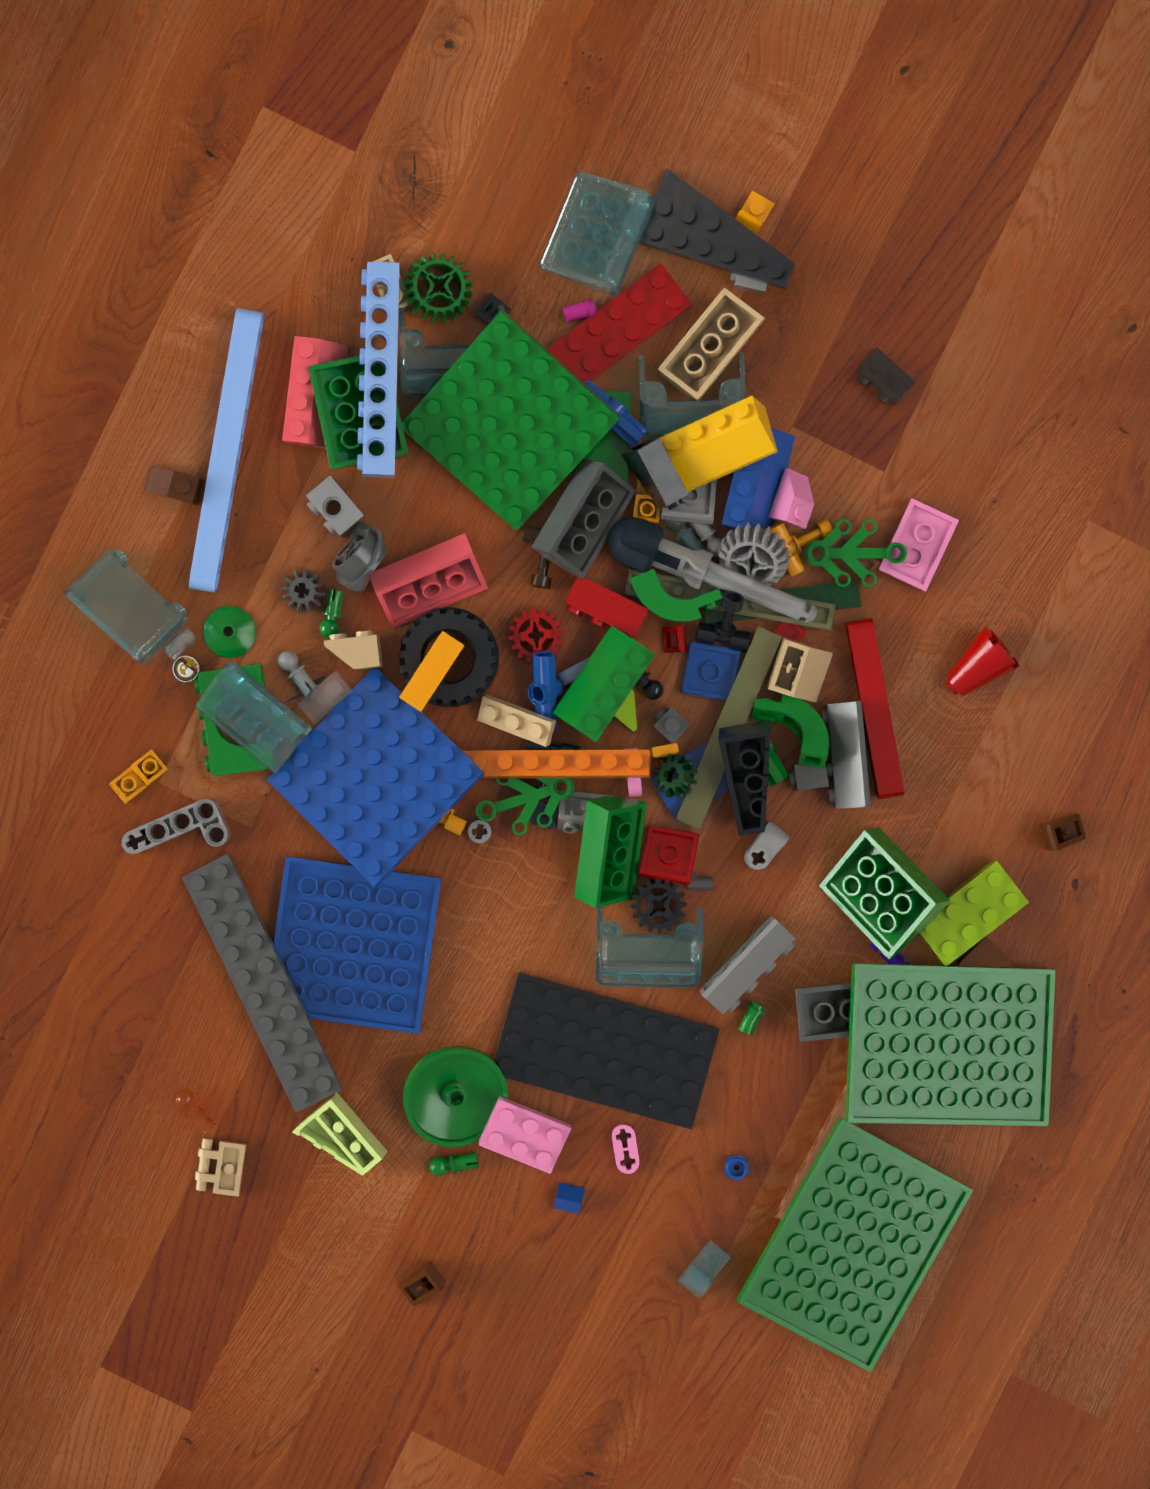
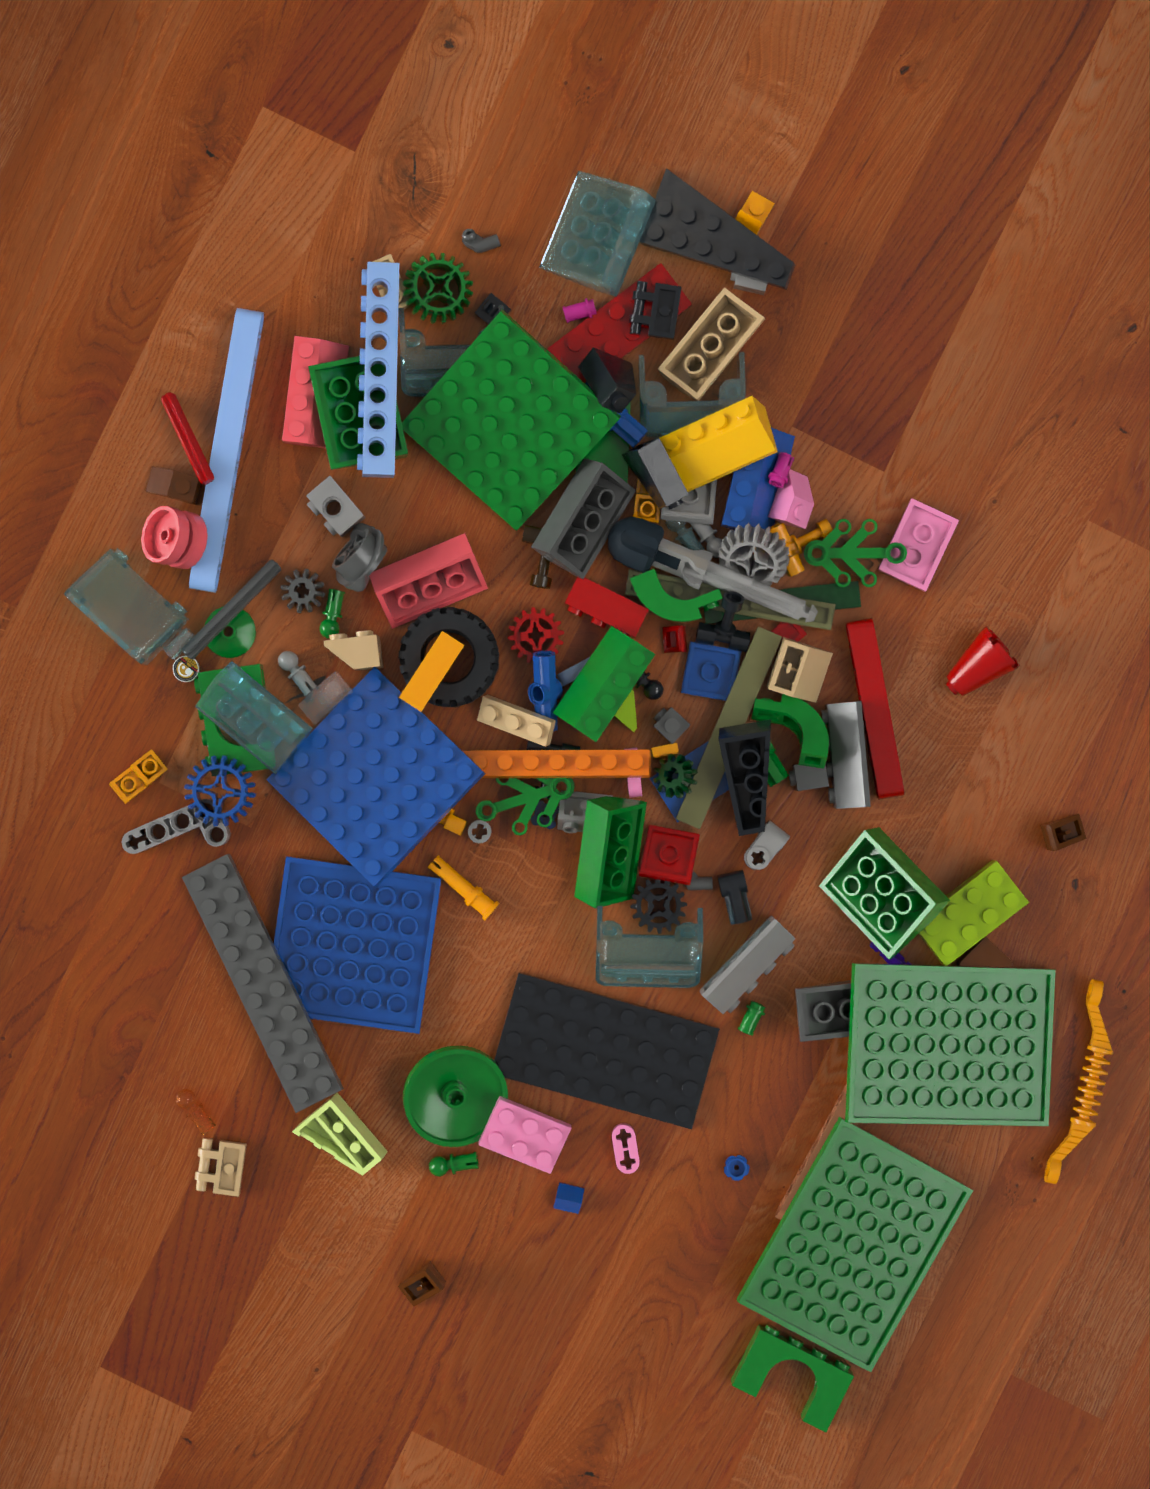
clear light blue plate [678,1239,731,1298] -> none
clear smoke bracket [855,347,915,406] -> none
none -> coral wheel [141,506,208,569]
none -> red axle [161,392,214,485]
none -> dark grey axle [182,560,281,660]
none -> blue gear [184,755,256,826]
none -> light orange pin [428,855,500,921]
none -> dark grey arm [462,229,501,253]
none -> black slope [578,347,636,414]
none -> black plate [629,281,682,340]
none -> black piece [717,870,752,925]
none -> green arch [731,1324,854,1432]
none -> dark pink pin [768,452,794,488]
none -> light orange piece [1044,979,1113,1184]

